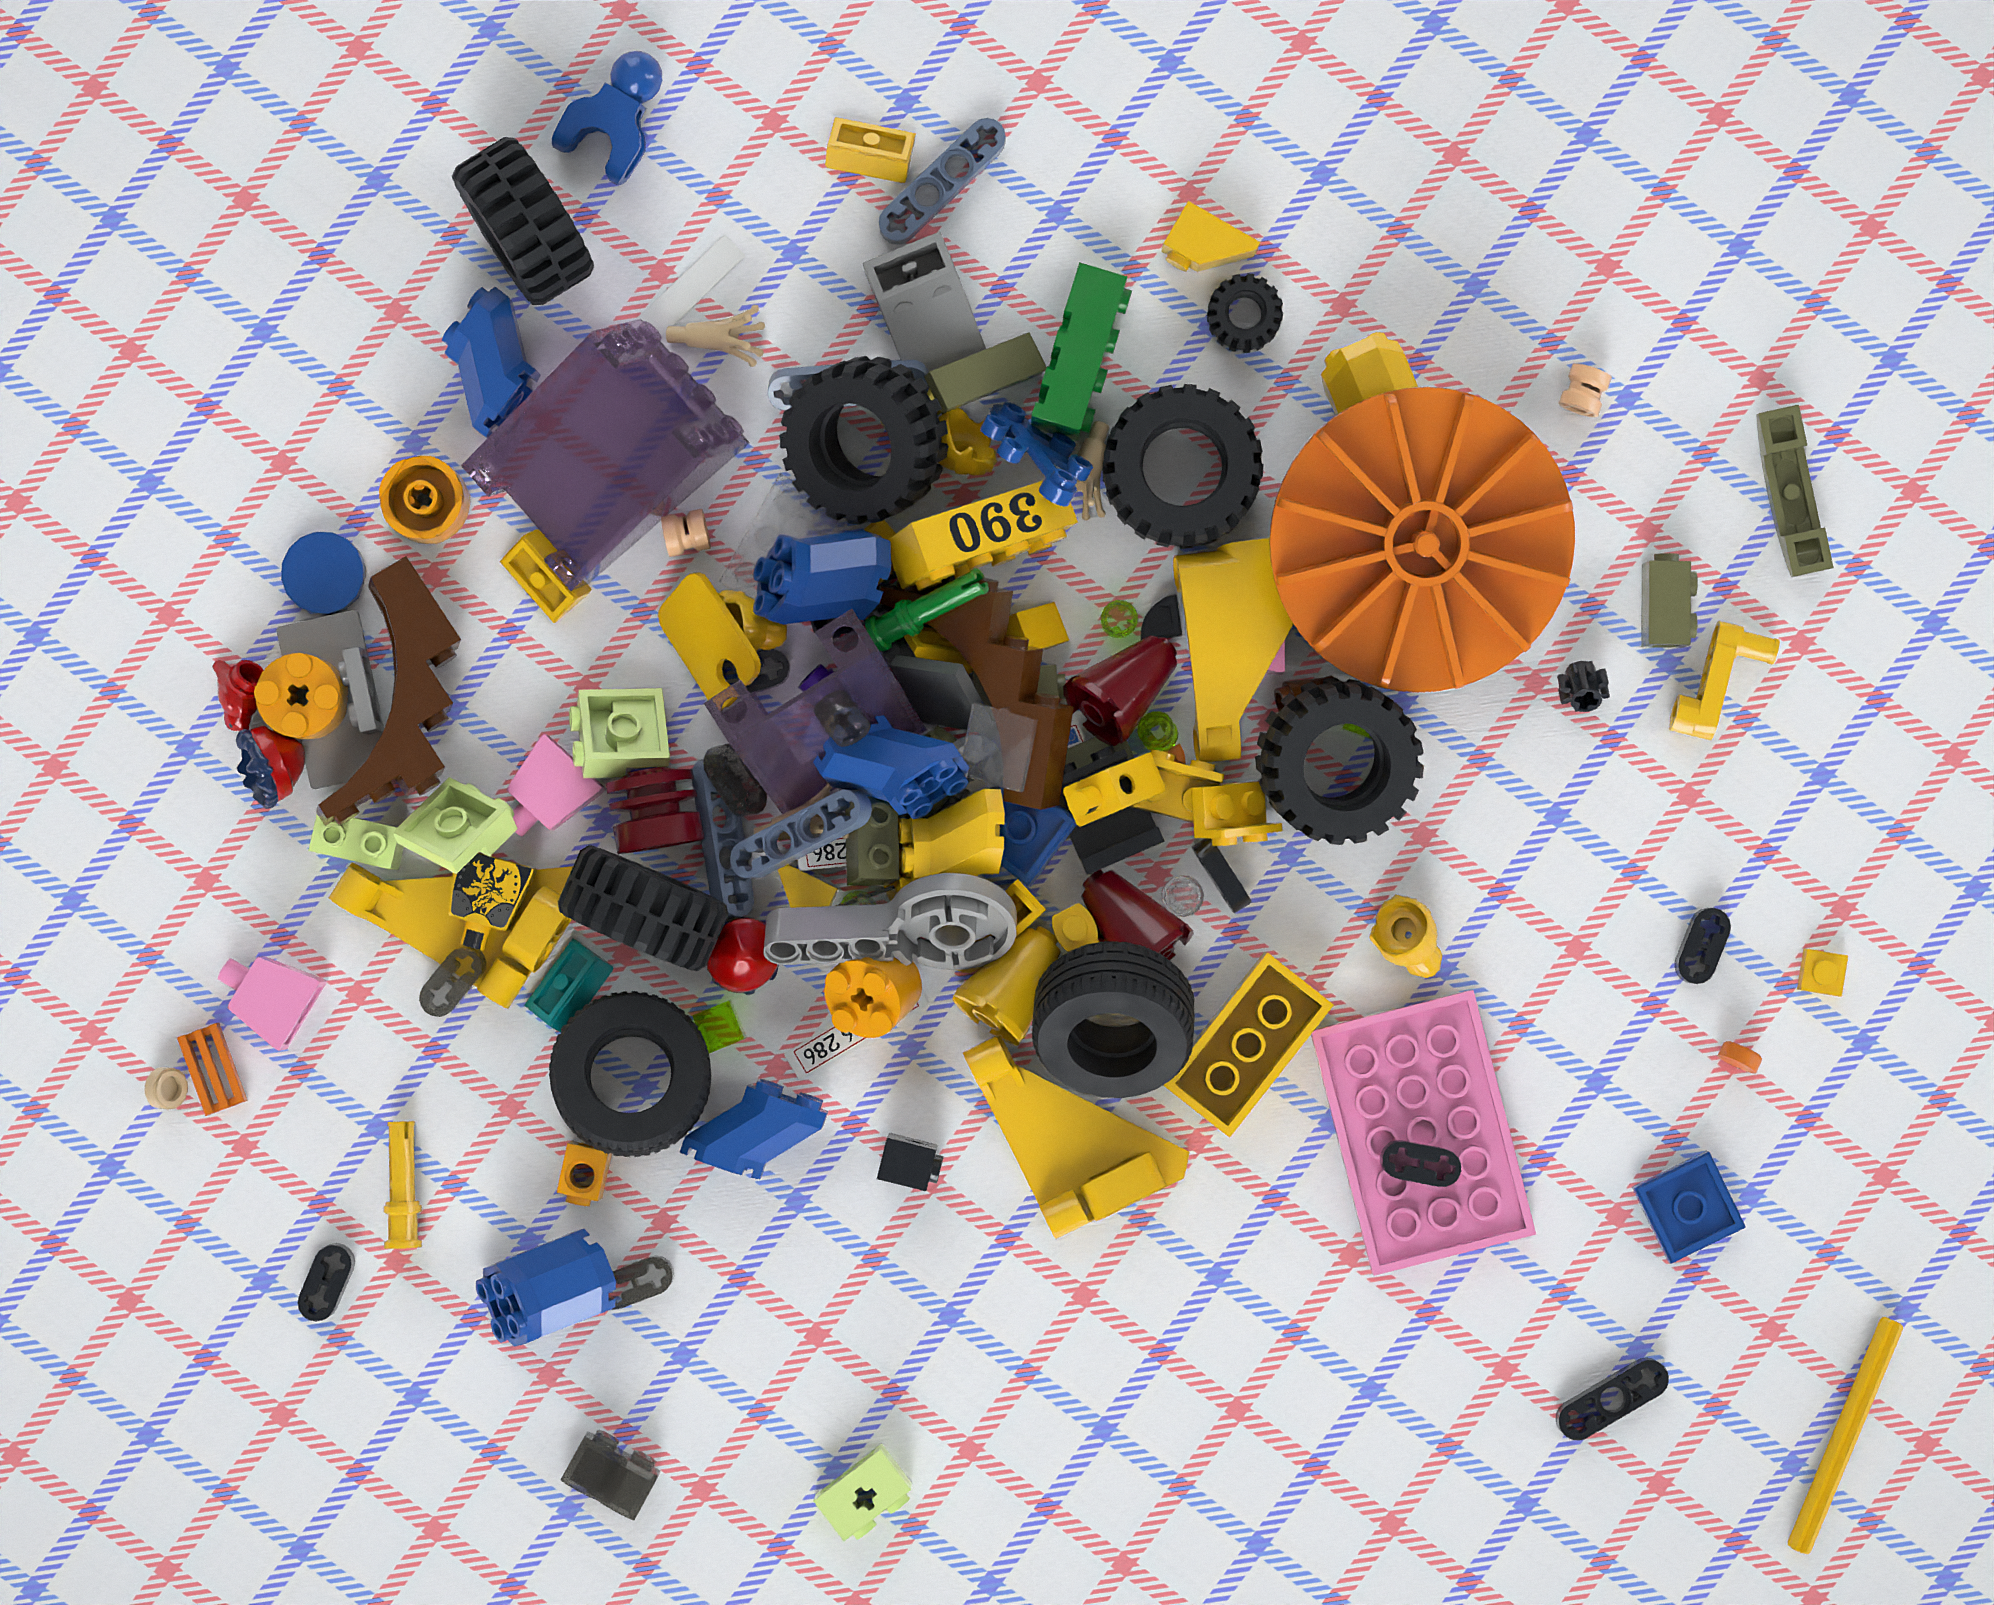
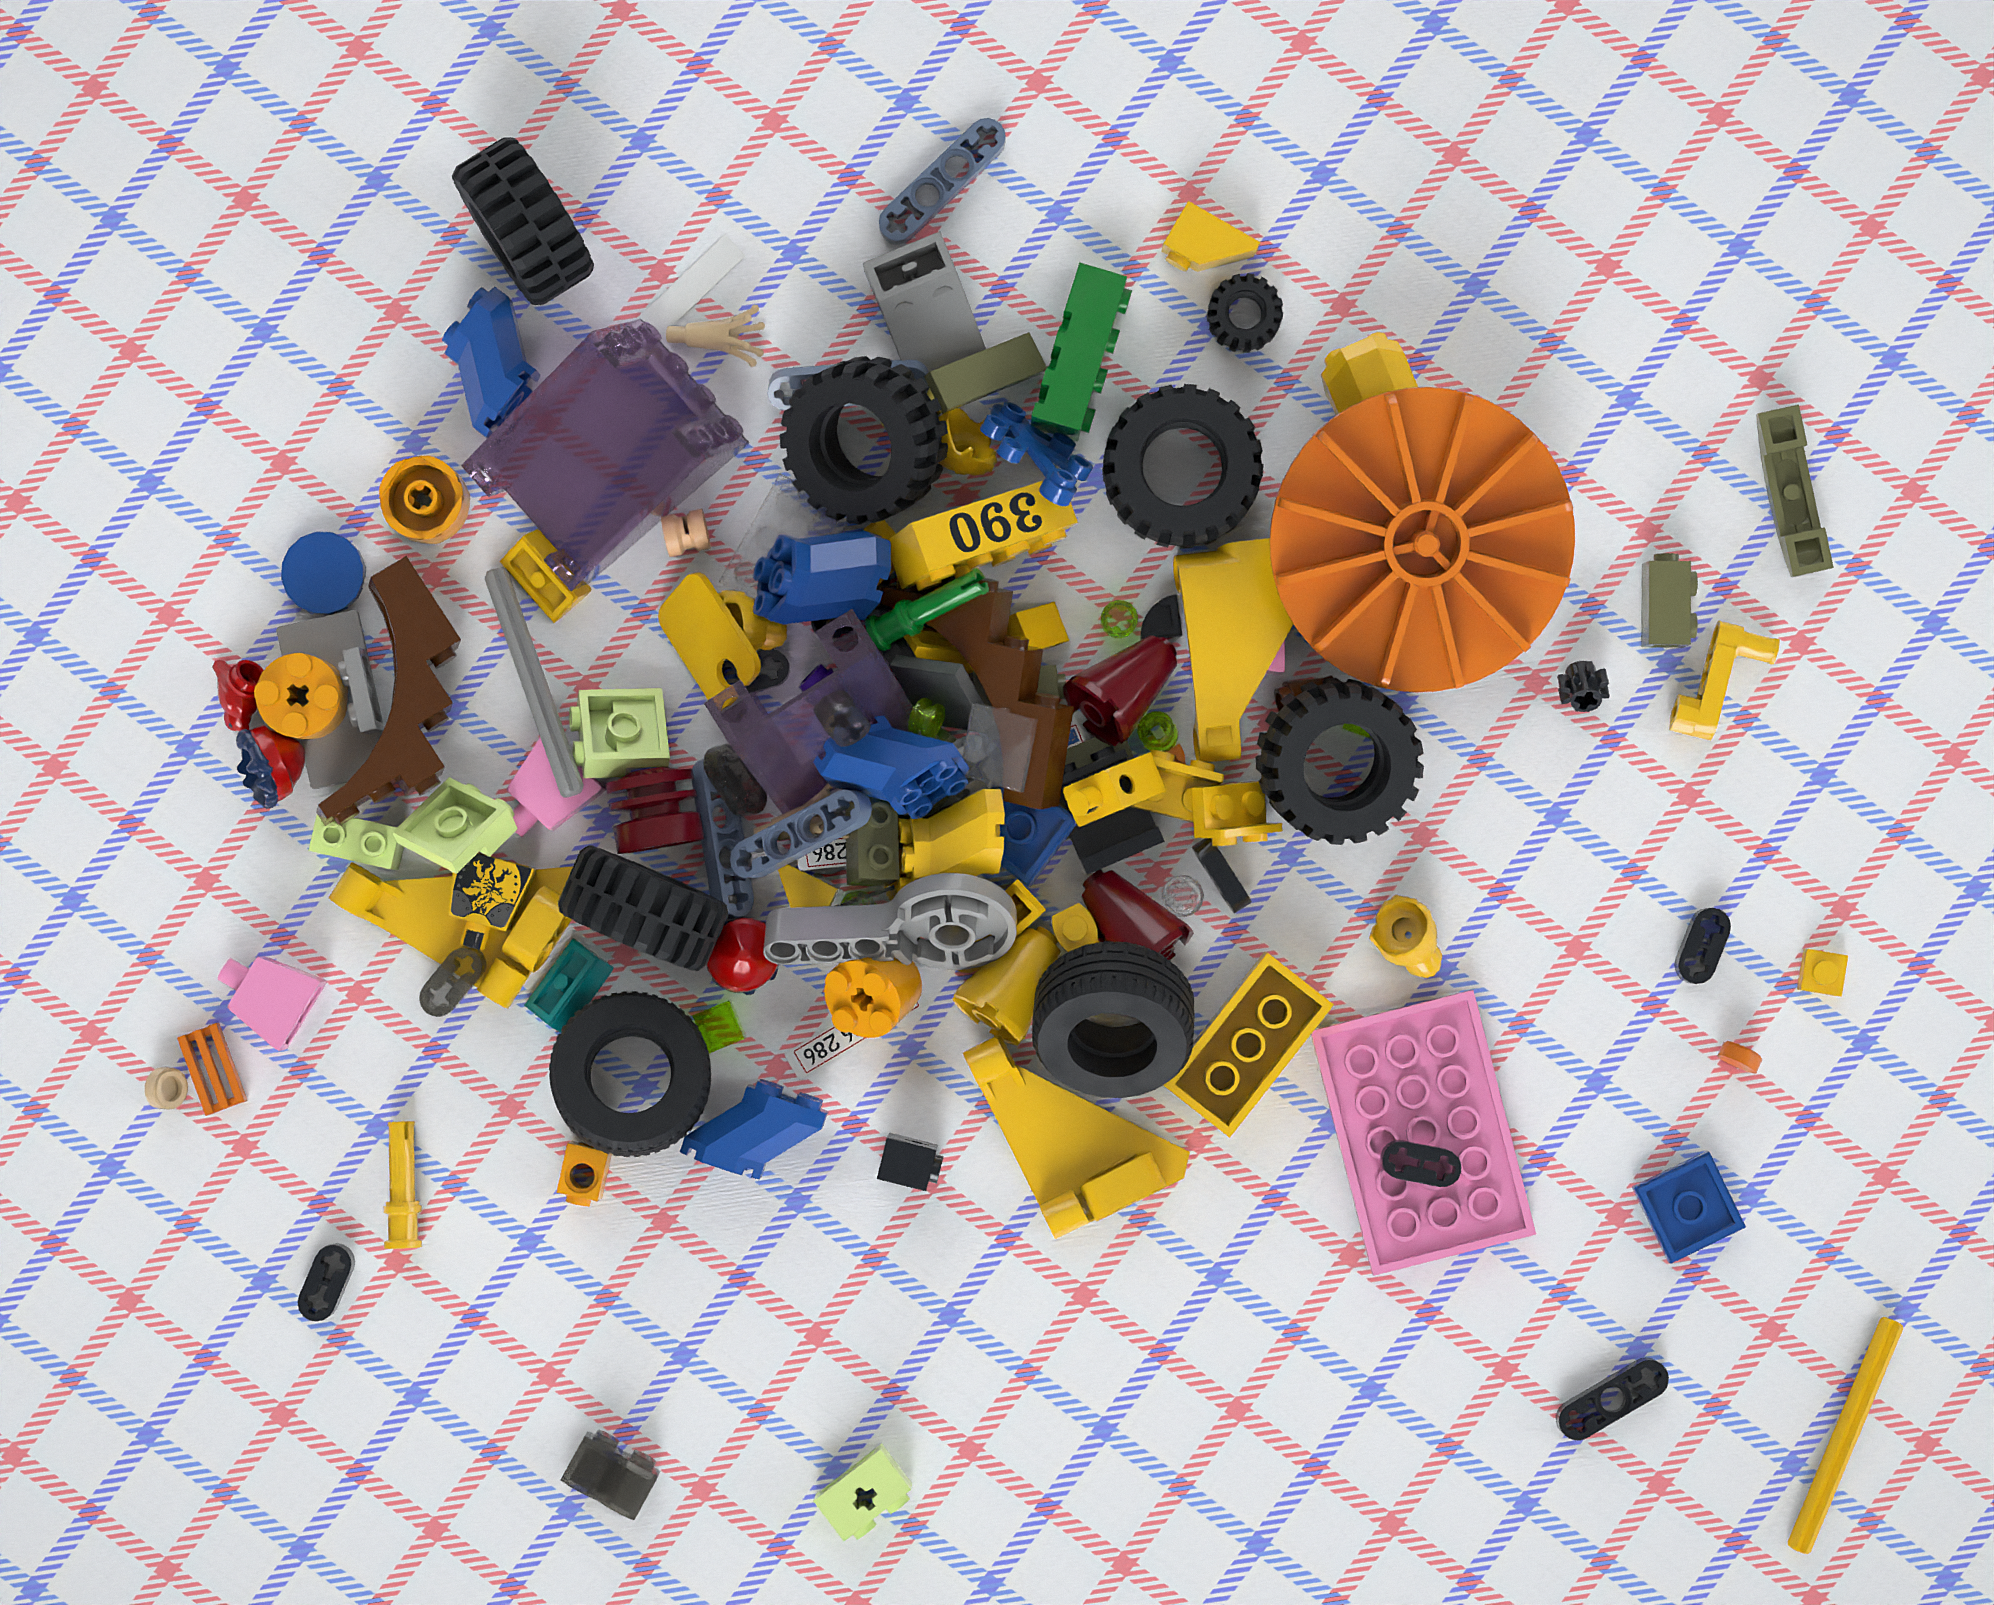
blue brick [476,1229,616,1347] -> none
blue piece [552,51,663,185] -> none
clear smoke beam [609,1255,675,1310] -> none
yellow slope [825,117,916,183] -> none
tan piece [1075,421,1110,520] -> none
light nougat wheel [1558,363,1612,418] -> none
none -> light grey axle [485,567,584,798]
none -> clear neon green bush [908,697,946,738]

